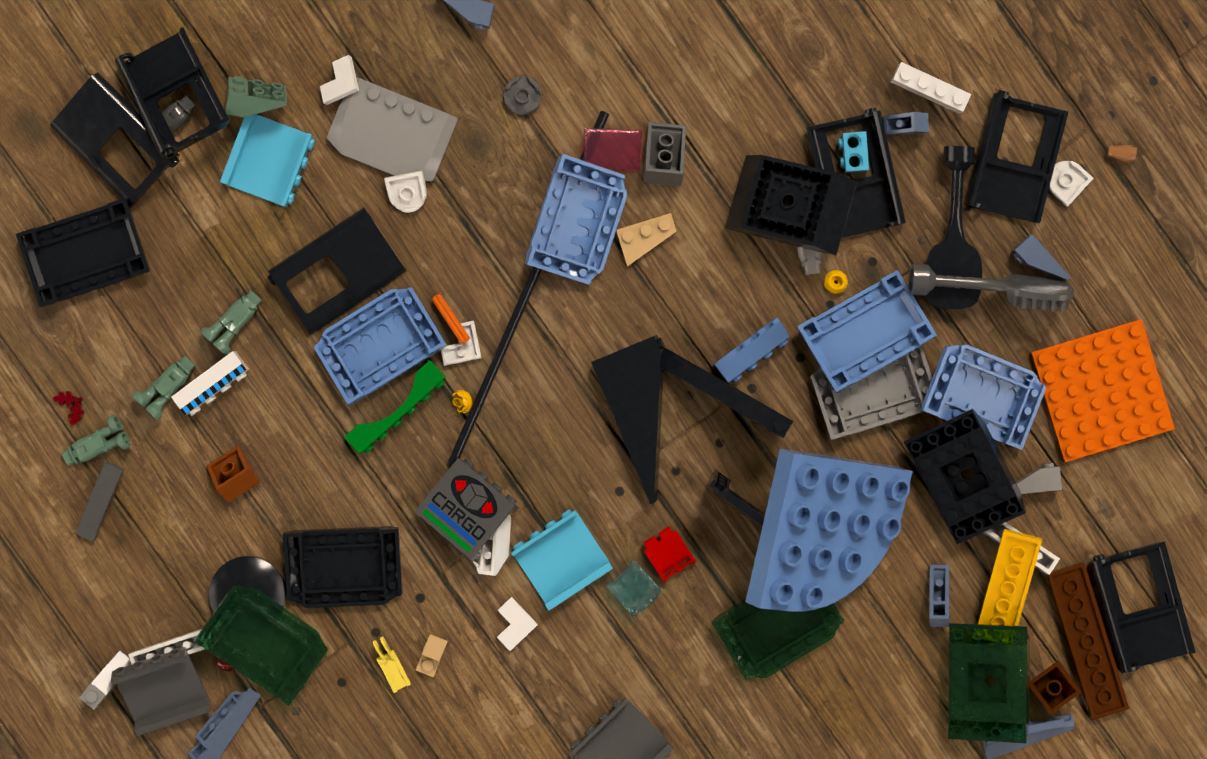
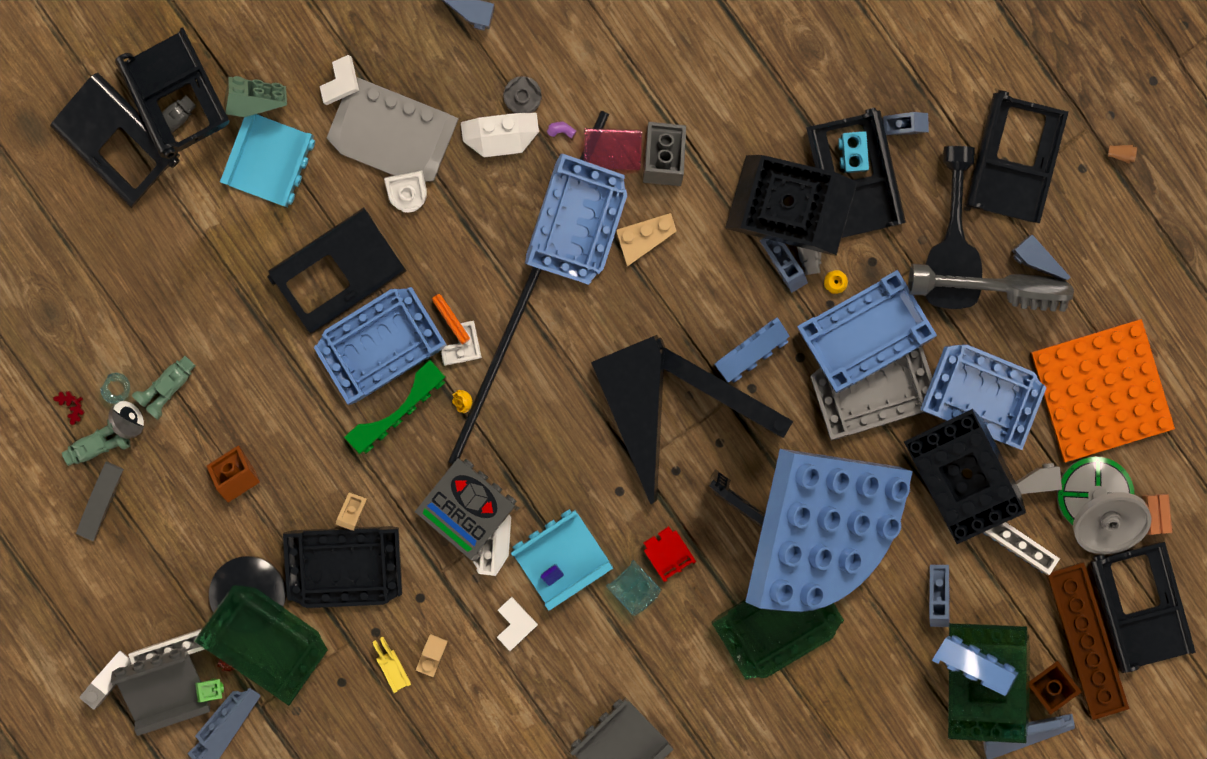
black slope [16,198,151,307] -> none
white brick [171,351,249,416] -> none
sand green piece [199,291,262,355] -> none
white brick [891,62,971,114] -> none
yellow plate [975,529,1042,646] -> none
white tile [1049,161,1094,207] -> none
none -> clear light blue piece [100,372,131,404]
none -> tile [108,401,144,439]
none -> bright green bracket [195,678,224,702]
none -> tan slope [336,493,367,531]
none -> white wedge [461,113,539,158]
none -> dark purple slope [541,564,564,586]
none -> medium lavender arm [547,121,577,139]
none -> sand blue slope [760,238,808,293]
none -> medium blue wedge [932,635,1018,696]
none -> dish [1056,456,1135,526]
none -> light grey dish [1073,492,1152,554]
none -> nougat brick [1142,493,1172,535]

